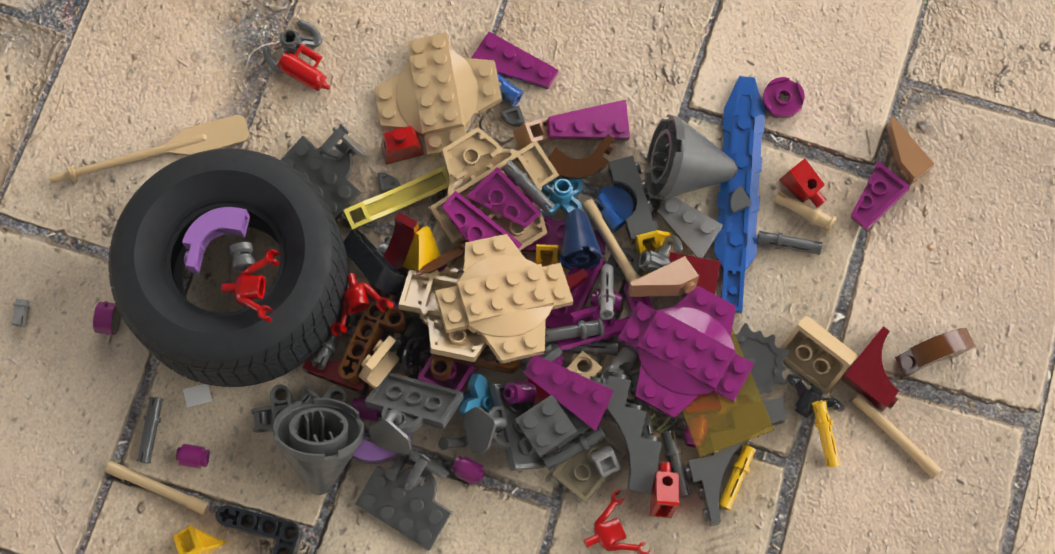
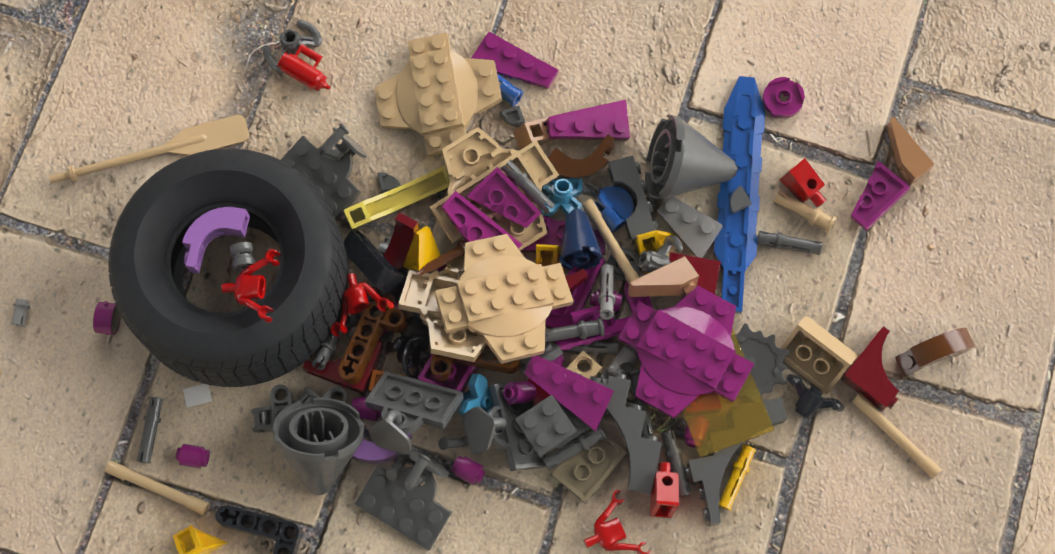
tan bracket [358,336,399,389] -> none
red torso [381,126,424,165] -> none
light grey slope [590,446,621,478] -> none
yellow pin [812,400,840,468] -> none

